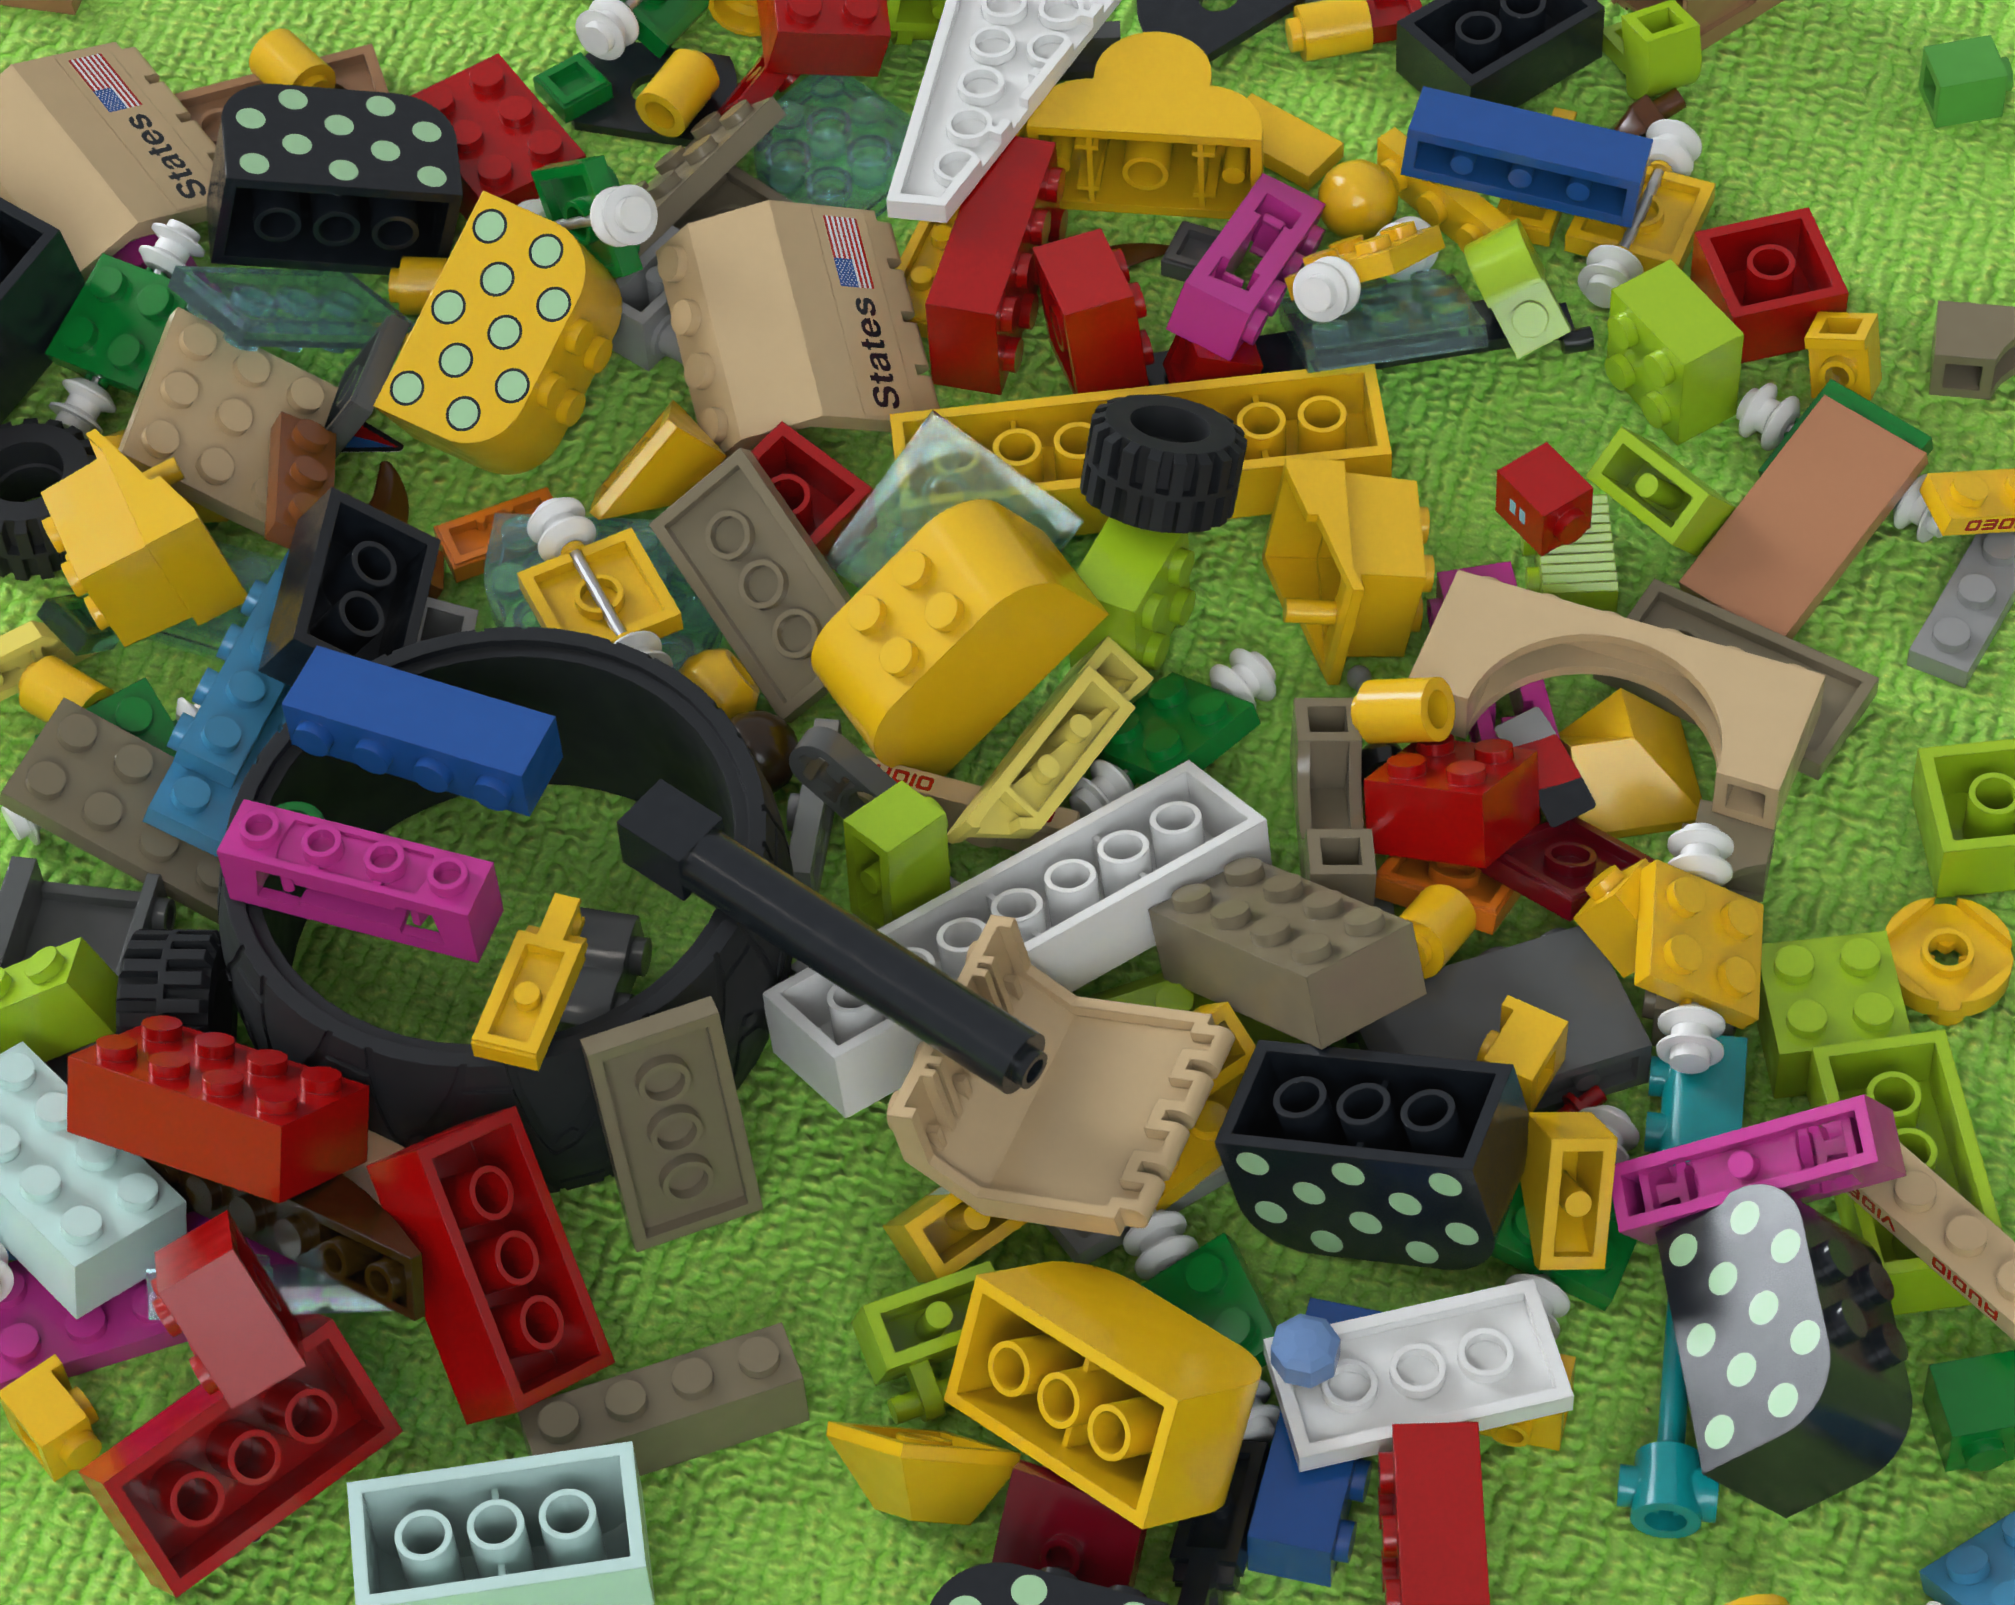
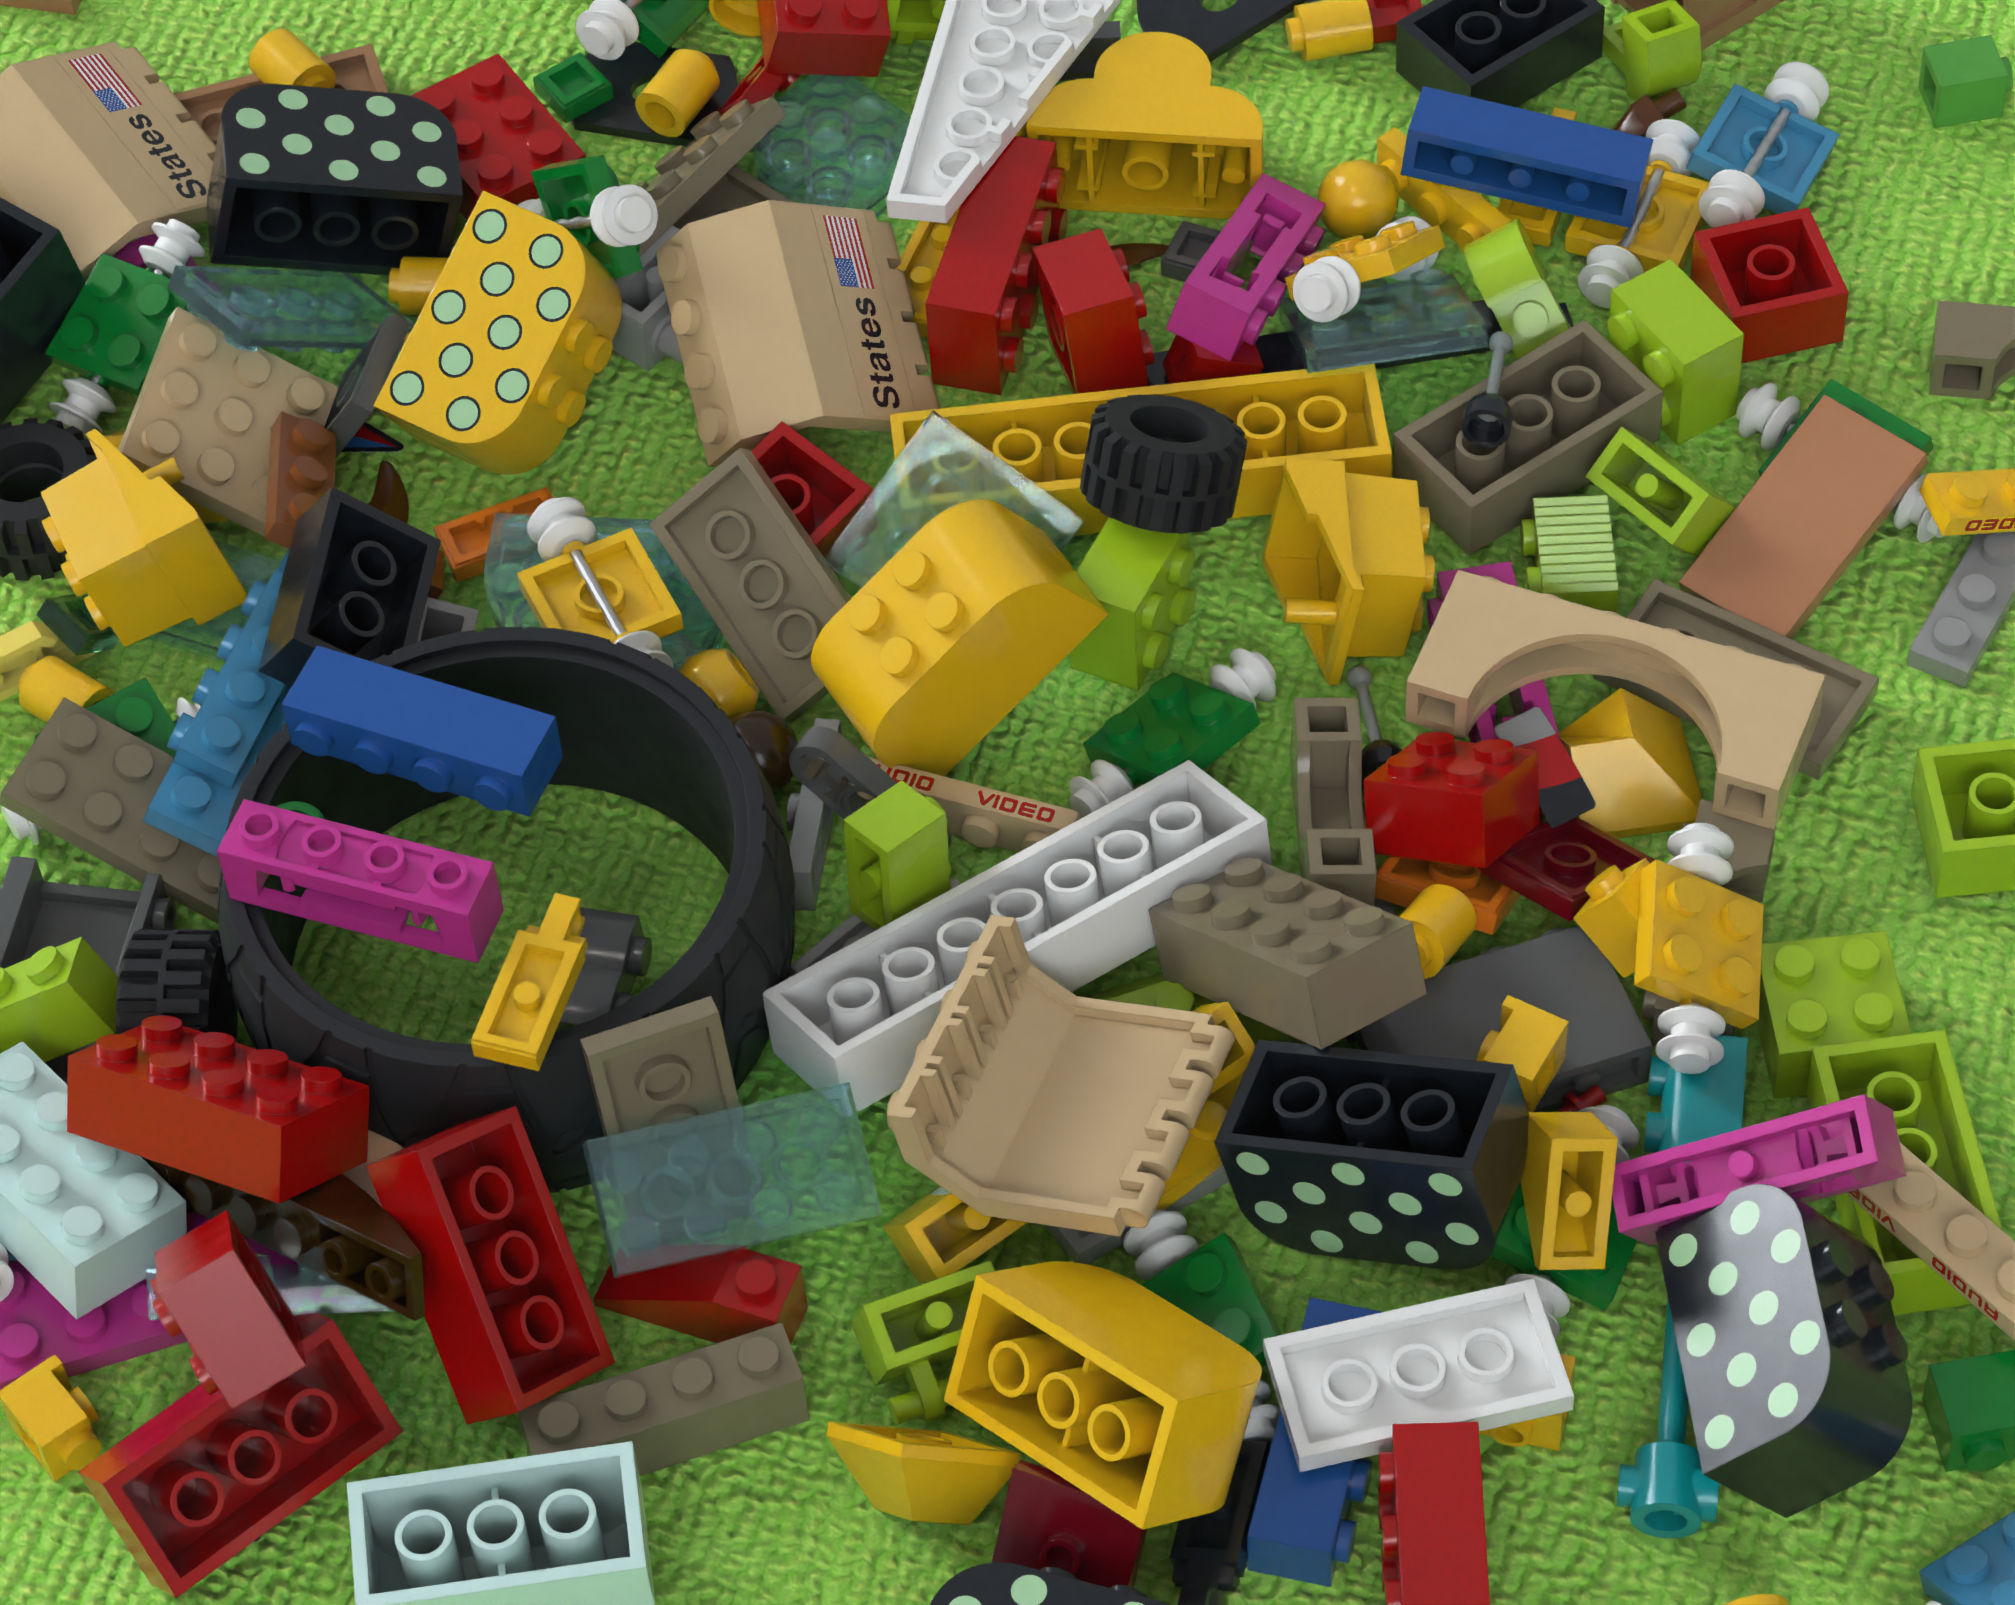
yellow slope [589,400,727,520] -> none
black brick [617,779,1048,1094] -> none
light yellow wedge [947,636,1154,844] -> none
yellow tile [1247,93,1344,191] -> none
medium blue tile [1271,1314,1341,1388] -> none
yellow brick [1351,677,1455,744] -> none
red brick [1495,442,1593,557] -> none
yellow brick [1804,312,1882,401] -> none
yellow plate [1885,897,2014,1026] -> none
none -> clear light blue plate [582,1082,882,1278]
none -> red slope [593,1244,808,1345]
none -> dark tan brick [1393,320,1663,556]
none -> black hinge [1461,331,1513,448]
none -> dark azure plate [1686,62,1840,228]

